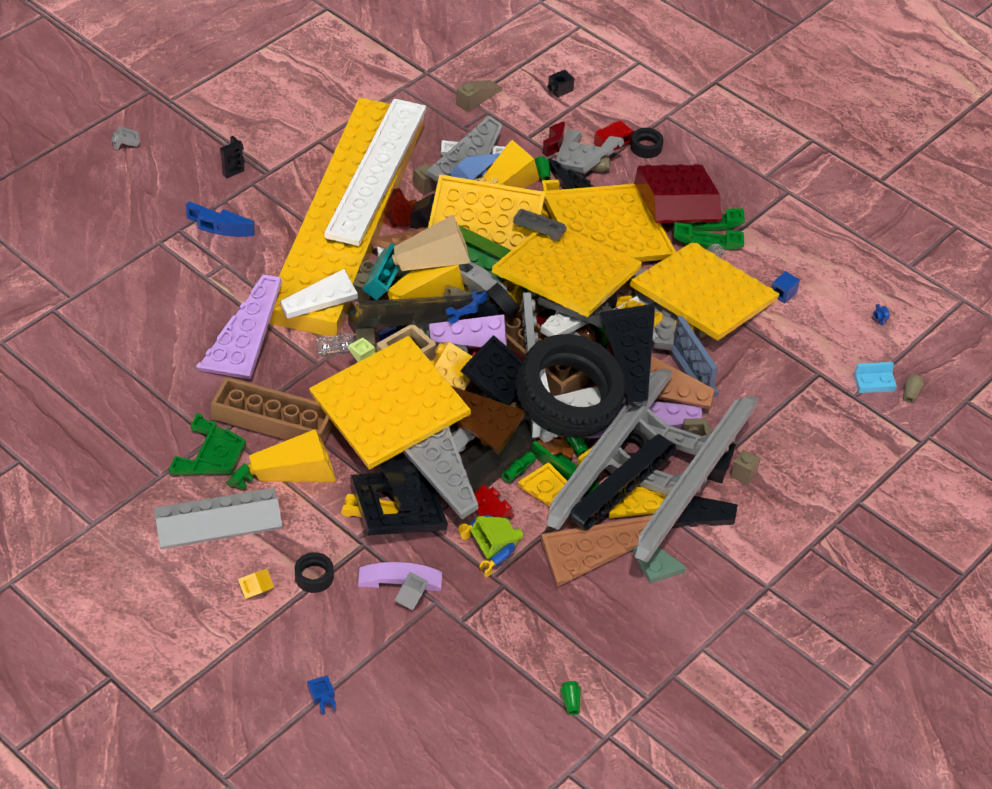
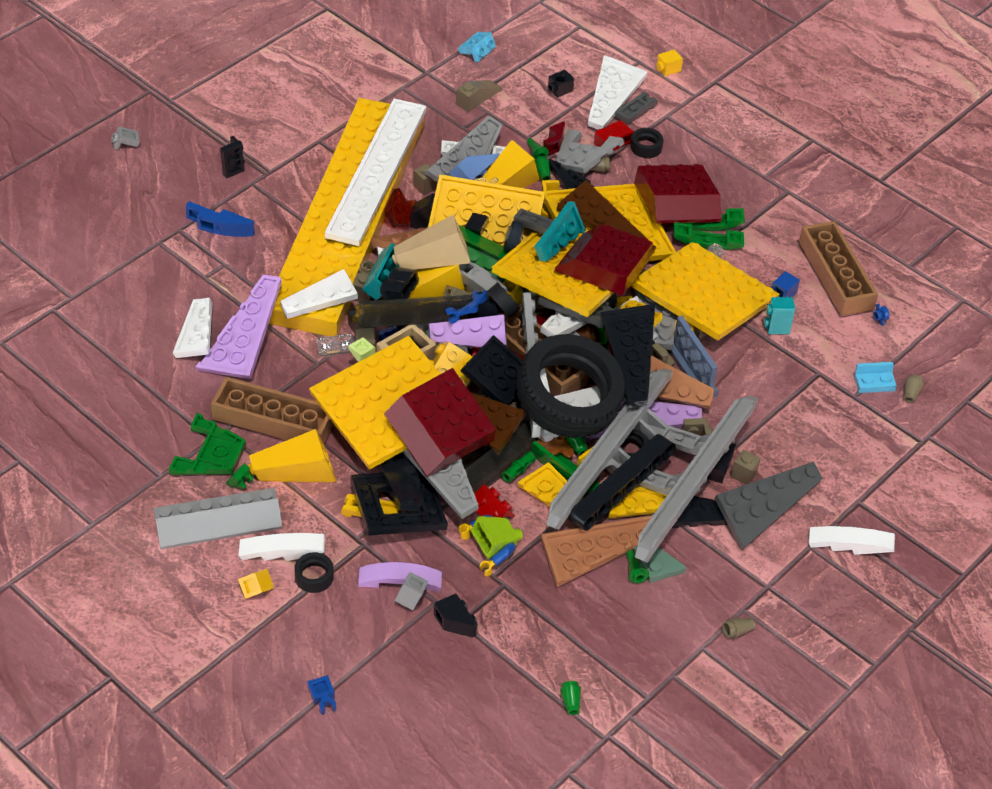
none -> white wing [173,298,213,358]
none -> white slope [239,533,325,561]
none -> black brick [380,267,419,303]
none -> dark red slope [384,368,496,477]
none -> black slope [434,593,478,637]
none -> medium azure bracket [458,32,496,62]
none -> black slope [464,213,489,235]
none -> black wheel [504,220,523,252]
none -> green cone [527,138,549,159]
none -> teal wing [534,201,586,261]
none -> dark red slope [555,224,653,296]
none -> reddish brown wing [557,180,656,256]
none -> white wing [588,55,648,130]
none -> dark grey plate [615,92,658,124]
none -> green cone [626,550,649,583]
none -> dark tan bracket [651,342,675,366]
none -> yellow brick [656,49,683,77]
none -> dark grey wing [714,462,823,551]
none -> dark tan cone [722,618,755,639]
none -> teal brick [763,296,795,334]
none -> medium nougat brick [799,221,878,316]
none -> white slope [809,526,895,555]

